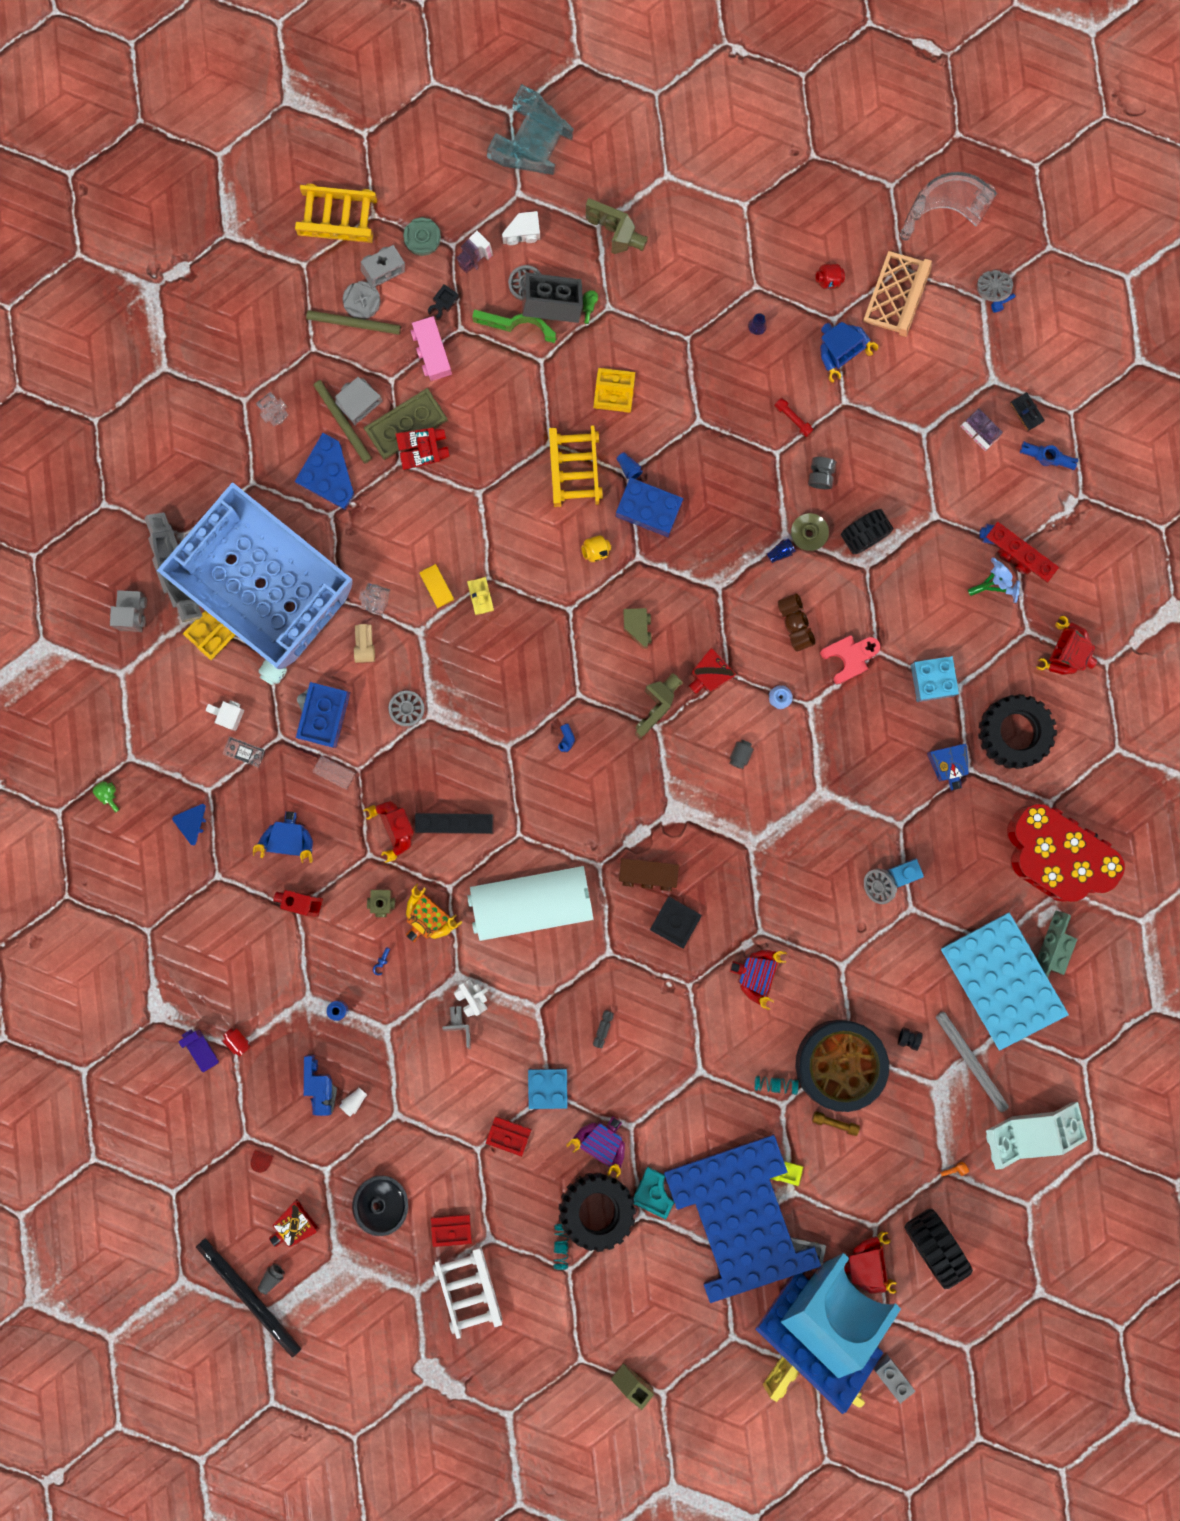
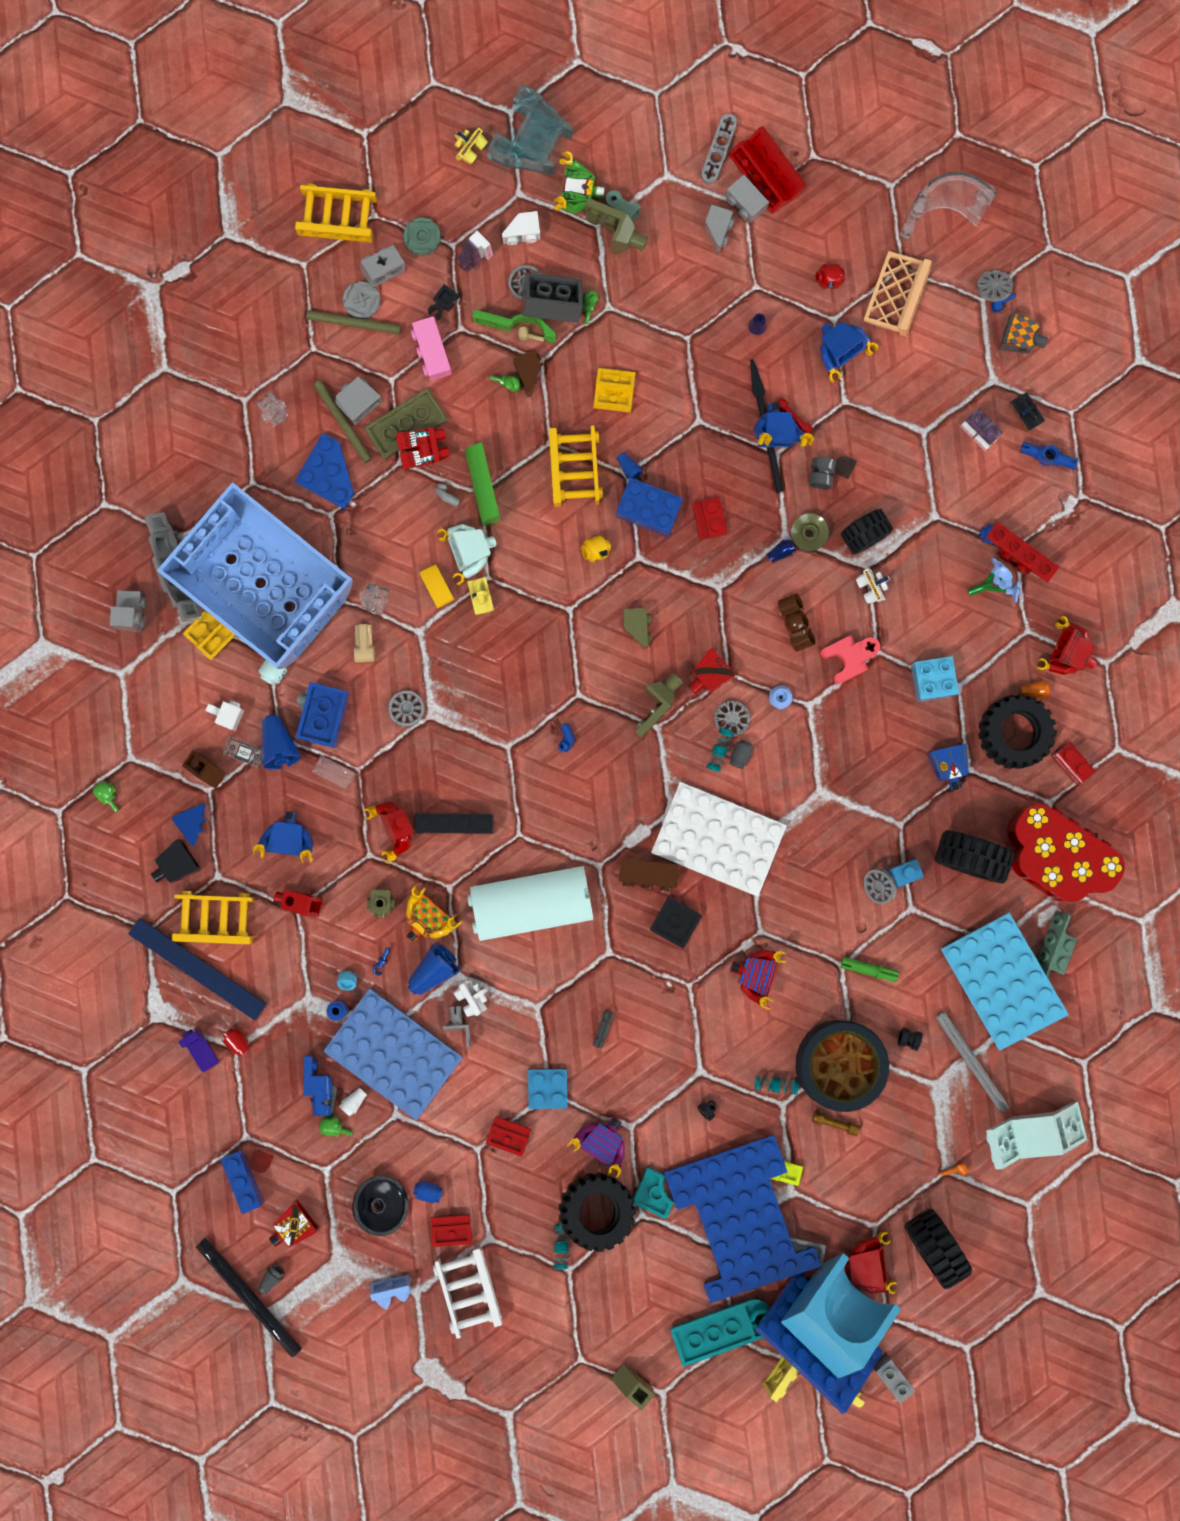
none -> dark blue tile [128,918,267,1021]
none -> black torso [151,839,202,883]
none -> yellow fence [172,891,256,944]
none -> reddish brown slope [182,750,226,789]
none -> blue brick [220,1149,264,1214]
none -> blue cone [262,714,301,770]
none -> bright green piece [319,1114,353,1137]
none -> medium blue plate [323,988,463,1121]
none -> medium azure tile [337,971,357,991]
none -> light blue tile [370,1274,410,1310]
none -> blue cone [408,942,461,995]
none -> blue brick [413,1180,443,1204]
none -> light grey arm [435,483,460,507]
none -> light aqua torso [437,524,496,585]
none -> light yellow hips [454,127,488,164]
none -> bright green brick [465,442,501,526]
none -> bright green piece [490,375,522,392]
none -> reddish brown slope [513,350,543,398]
none -> tan hand [518,327,545,342]
none -> torso [554,151,605,214]
none -> sand green leg [606,190,641,222]
none -> white plate [651,782,787,897]
none -> teal plate [670,1298,770,1367]
none -> red plate [692,497,728,541]
none -> black tile [697,1101,717,1121]
none -> light grey beam [701,114,737,185]
none -> light grey slope [704,204,735,253]
none -> teal piece [706,728,734,772]
none -> light grey wheel [714,701,750,737]
none -> light grey brick [726,175,769,224]
none -> red slope [728,126,807,214]
none -> black piece [750,359,784,493]
none -> torso [753,402,814,447]
none -> clear smoke tile [835,456,857,479]
none -> bright green axle [840,956,899,982]
none -> white hips [856,569,890,604]
none -> black tyre [935,830,1015,884]
none -> dark grey torso [999,310,1048,354]
none -> orange cone [1021,680,1050,699]
none -> red brick [1051,742,1095,785]

